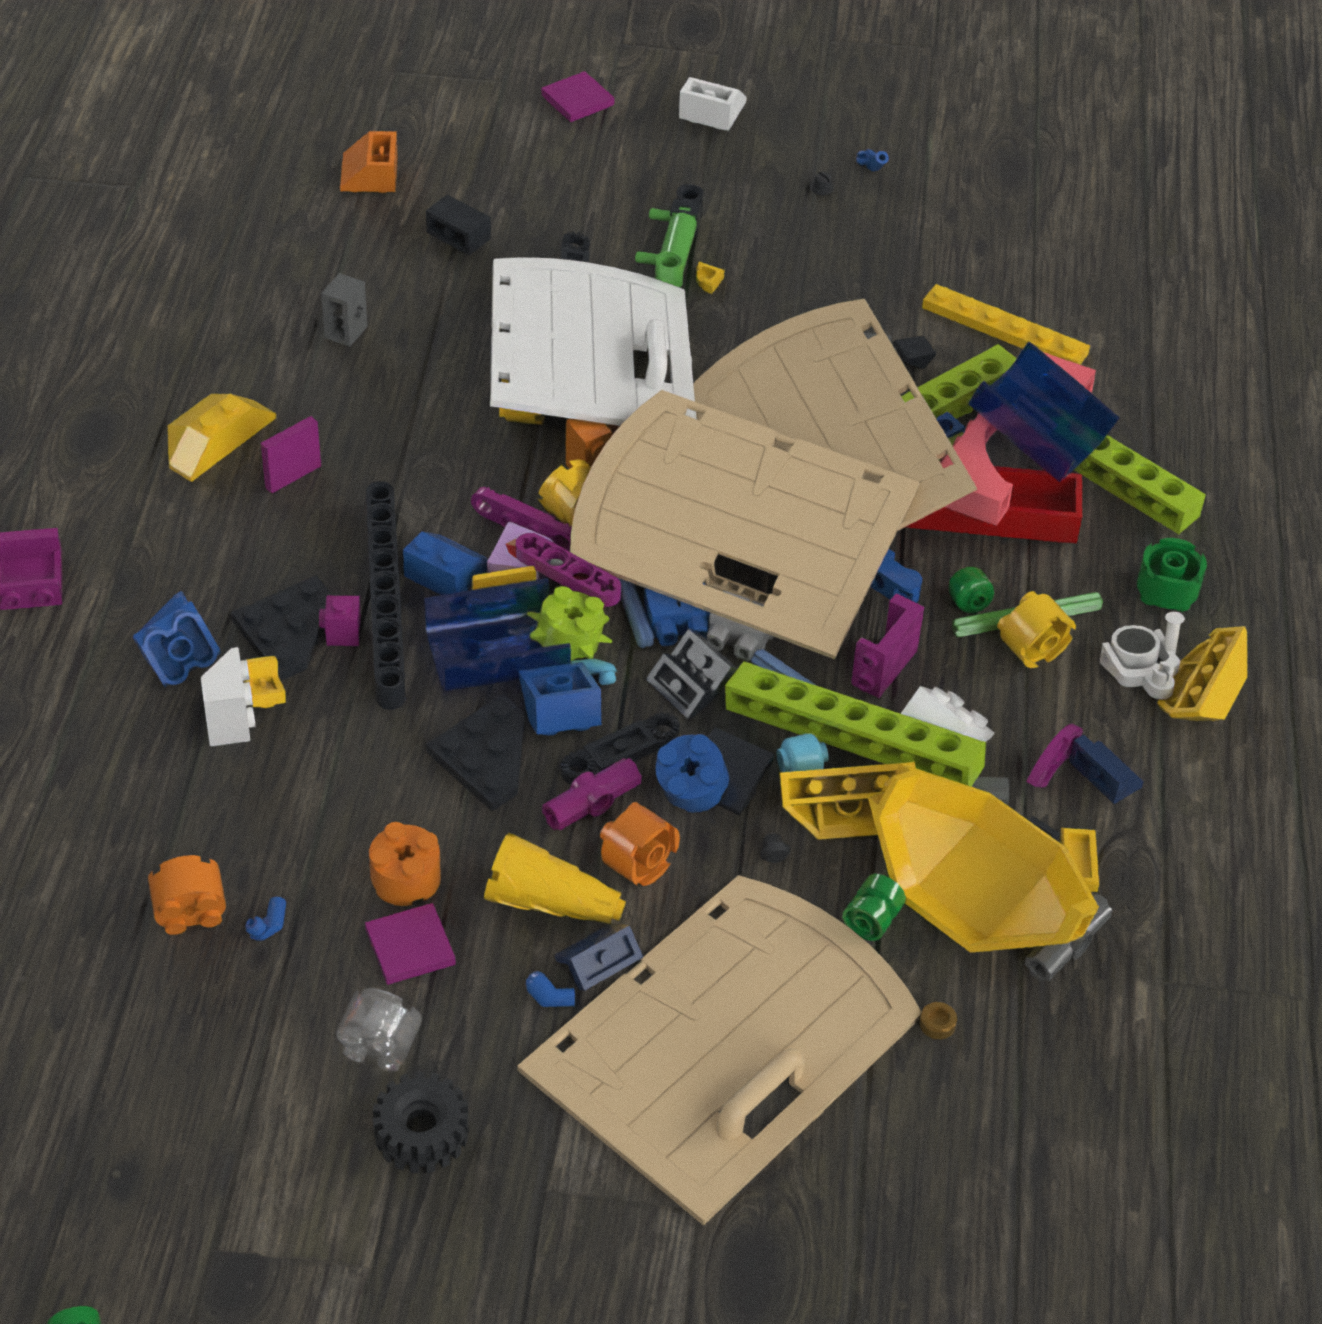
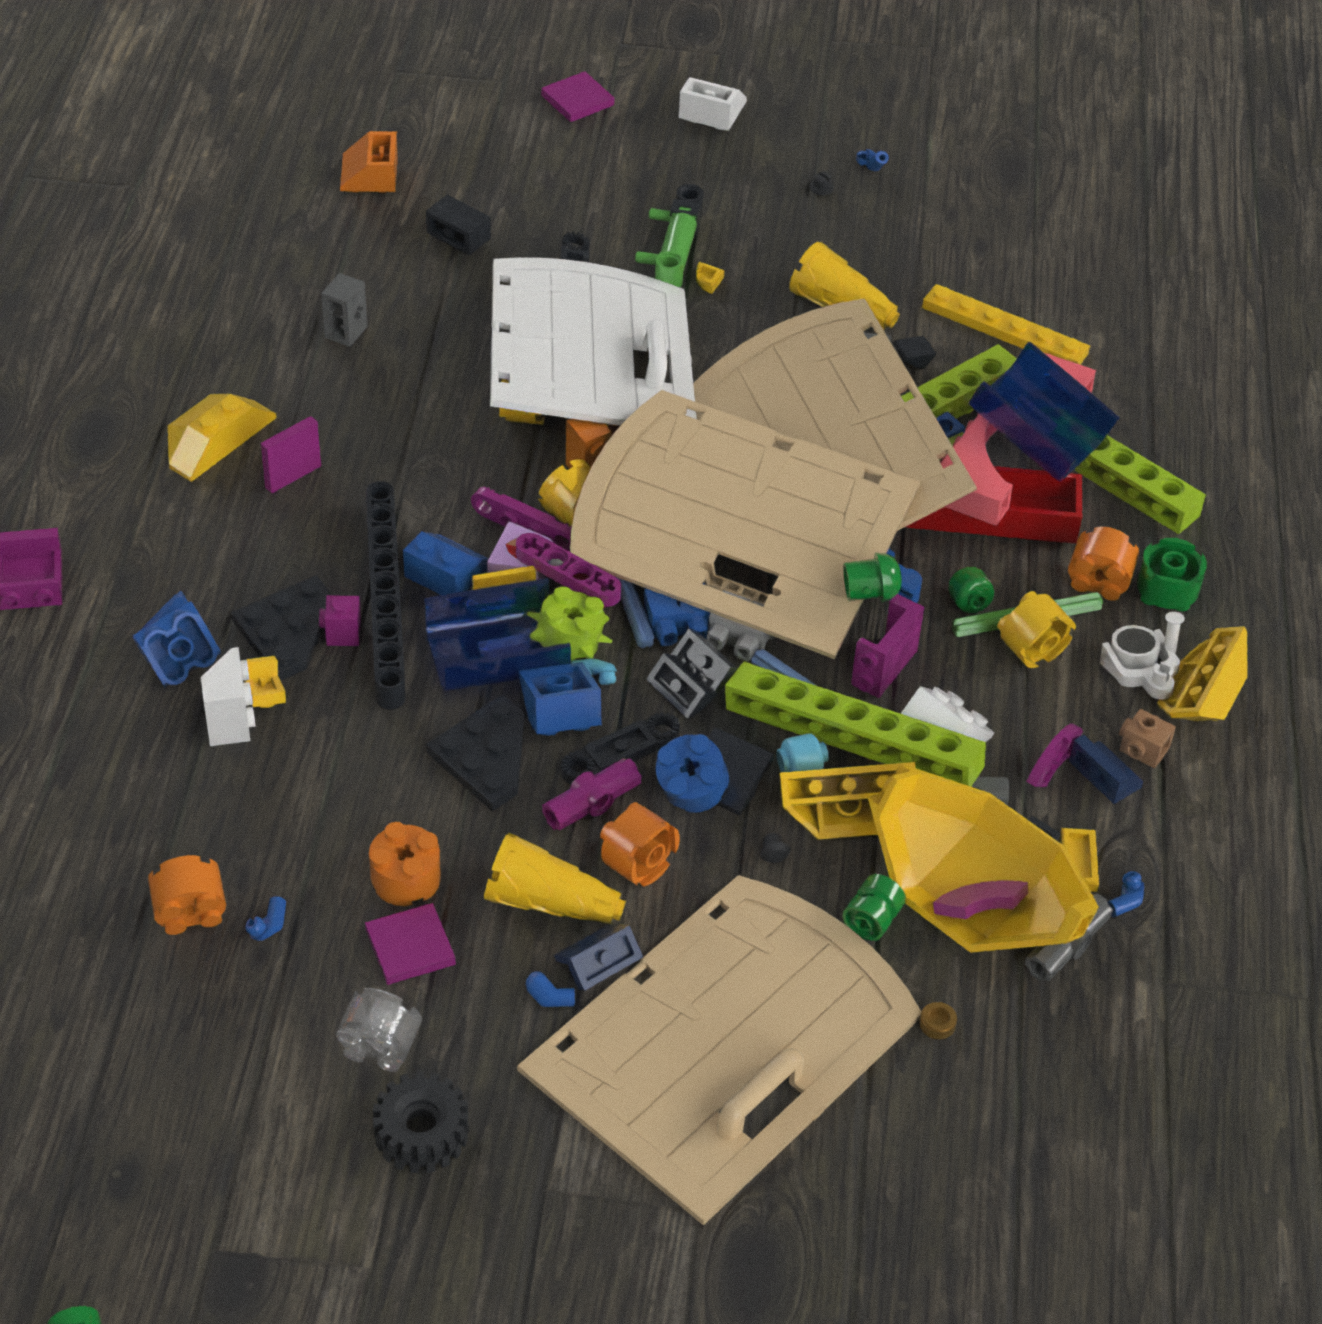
none -> yellow cone [789,241,900,329]
none -> green piece [843,552,902,603]
none -> magenta tile [933,880,1028,919]
none -> orange brick [1068,527,1139,601]
none -> blue arm [1107,871,1145,917]
none -> medium nougat brick [1119,709,1176,769]

